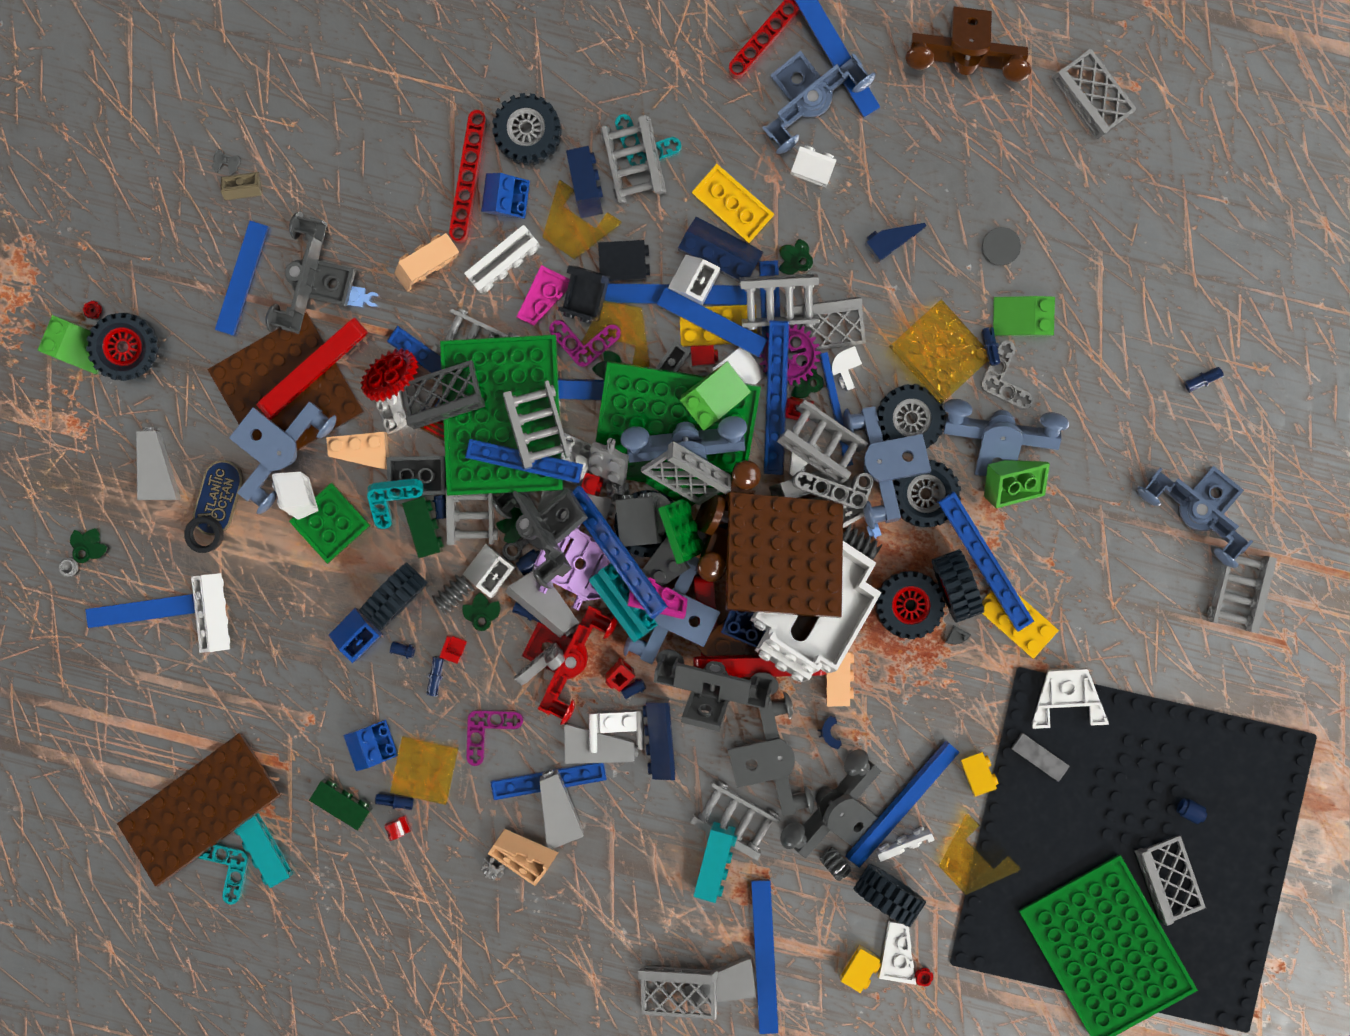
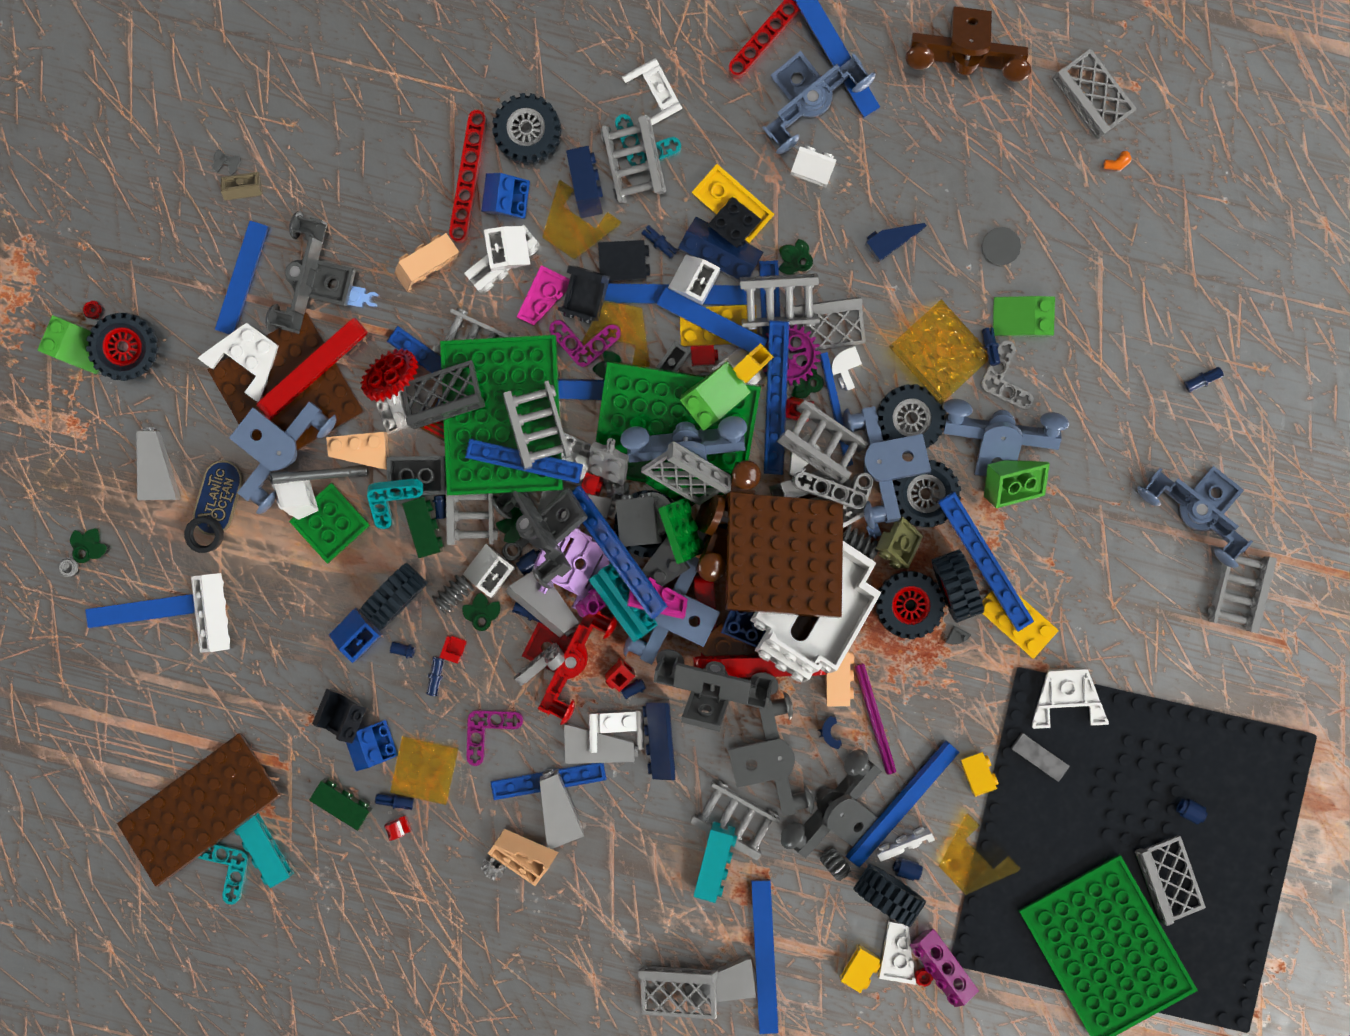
none -> white wing [198,323,279,402]
none -> dark grey piece [270,465,367,484]
none -> black panel [312,688,367,744]
none -> white slope [484,226,531,271]
none -> magenta plate [575,587,606,617]
none -> white plate [622,58,682,125]
none -> dark blue pin [641,225,678,259]
none -> black hinge [708,197,762,248]
none -> yellow brick [733,343,774,383]
none -> magenta axle [855,663,896,775]
none -> olive plate [876,516,923,570]
none -> dark blue brick [893,857,923,881]
none -> magenta brick [910,929,979,1007]
none -> orange arm [1103,151,1132,171]

